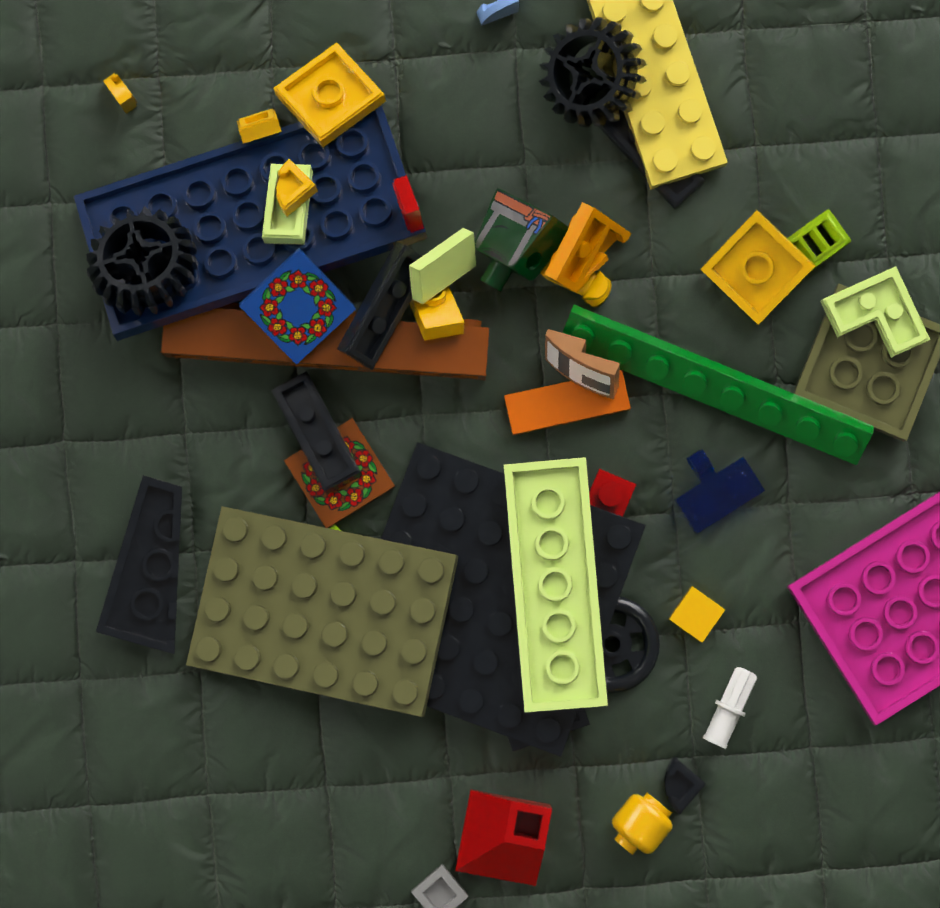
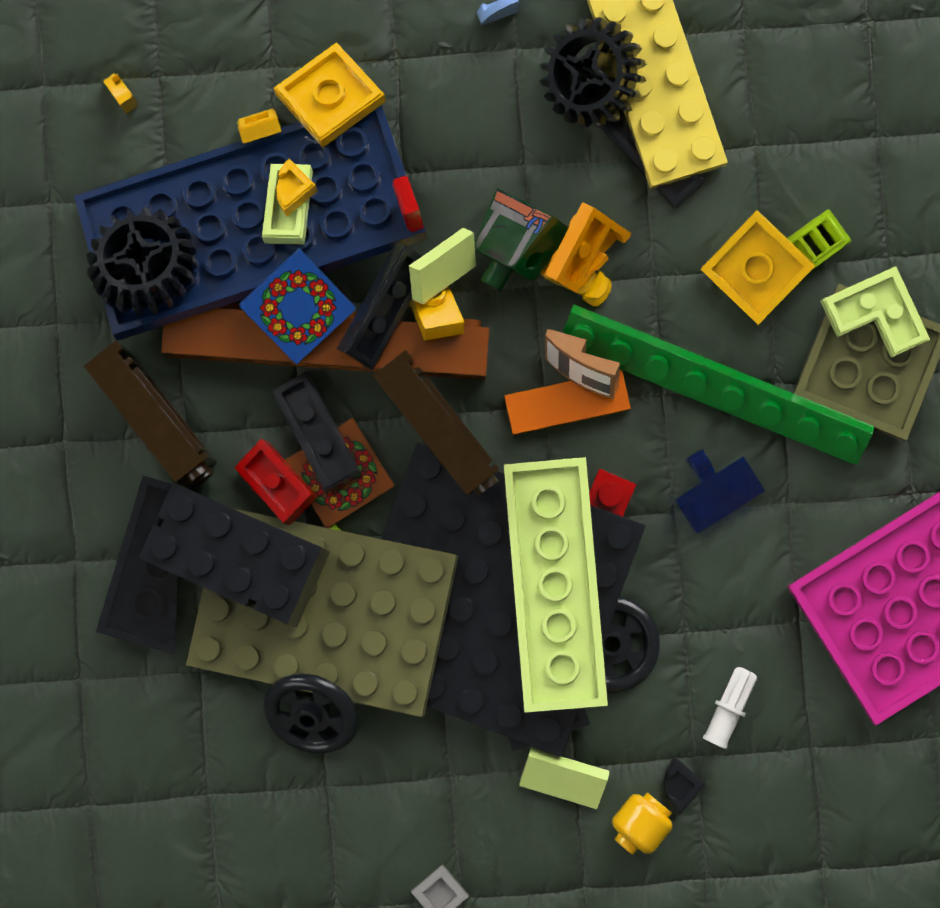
red slope [455,789,552,886] -> none
yellow tile [668,586,725,643] -> none
none -> dark brown door [84,341,217,487]
none -> black piece [138,482,330,627]
none -> red plate [234,439,318,525]
none -> black plate [263,673,358,754]
none -> dark brown door [373,350,499,496]
none -> yellowish green tile [519,747,609,809]

